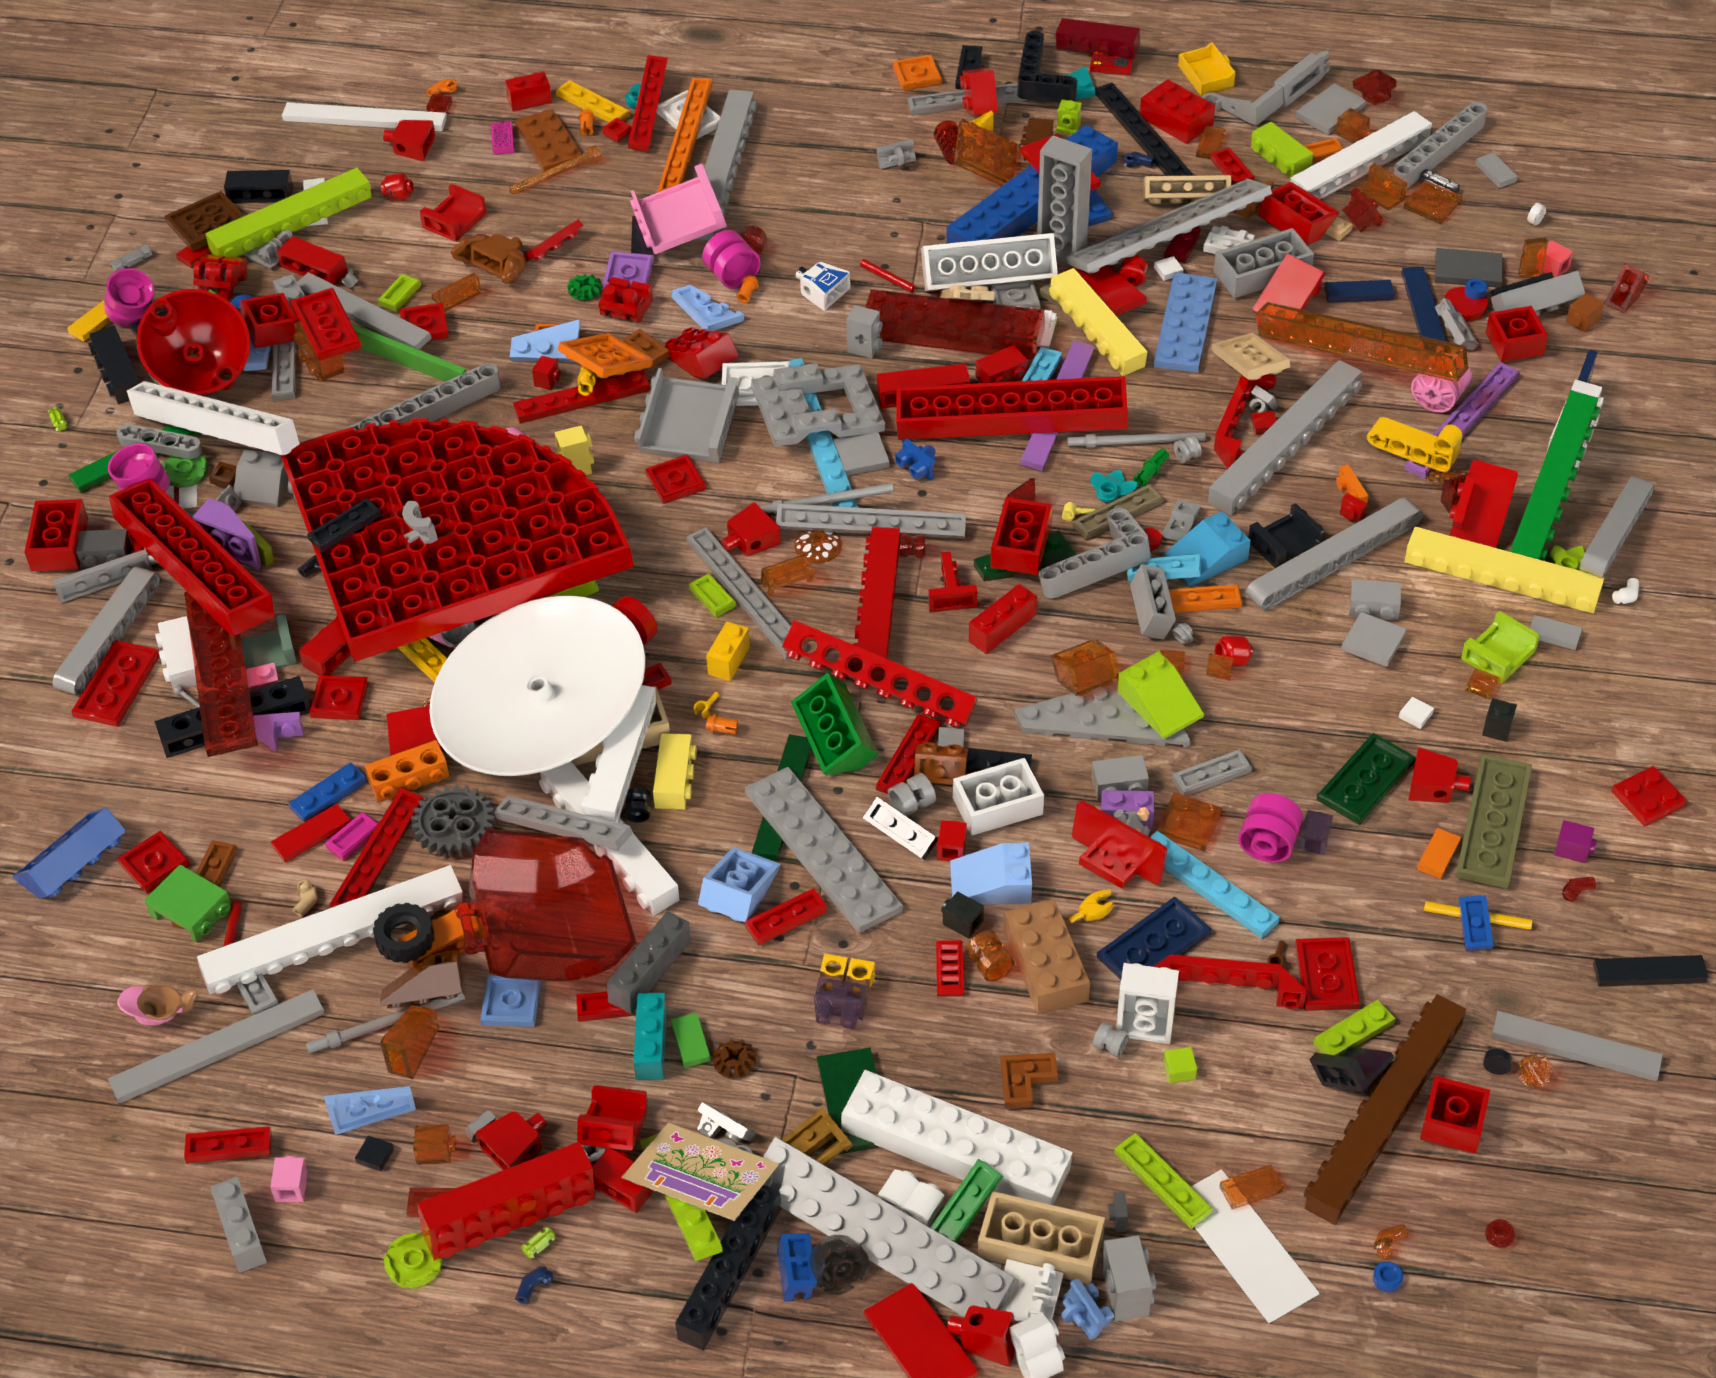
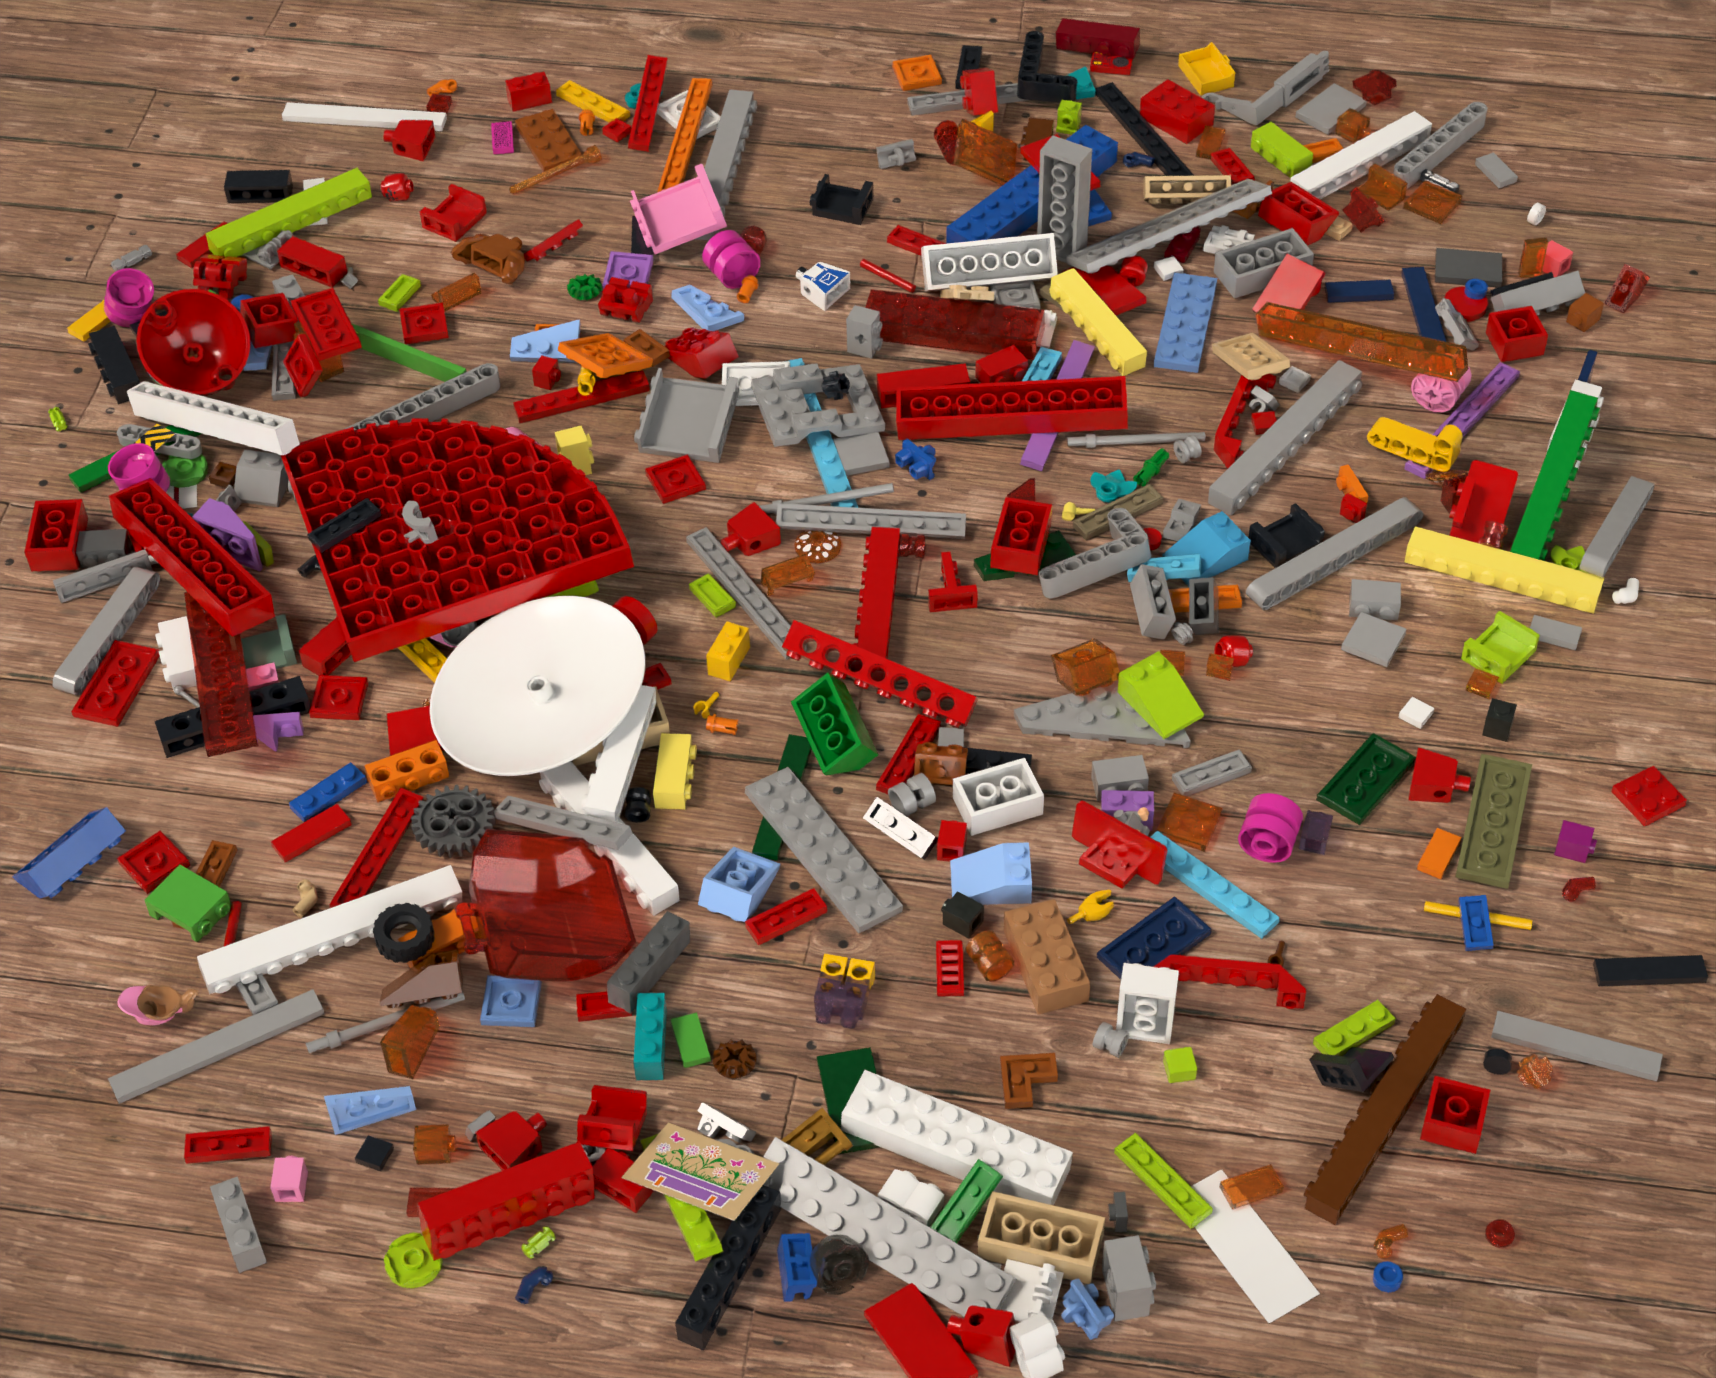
reddish brown plate [164,191,245,251] -> none
light grey tile [297,272,431,350] -> none
dark pink tile [325,812,379,861] -> none
red brick [969,584,1037,654] -> none
red tile [1295,937,1360,1011] -> none
none -> sticker [134,424,175,451]
none -> red tile [283,334,323,397]
none -> black panel [809,174,874,225]
none -> black gear [822,371,850,400]
none -> red tile [887,225,946,256]
none -> dark grey brick [1189,577,1219,635]
none -> white tile [1279,366,1311,393]
none -> clear red wheel [1479,521,1509,550]

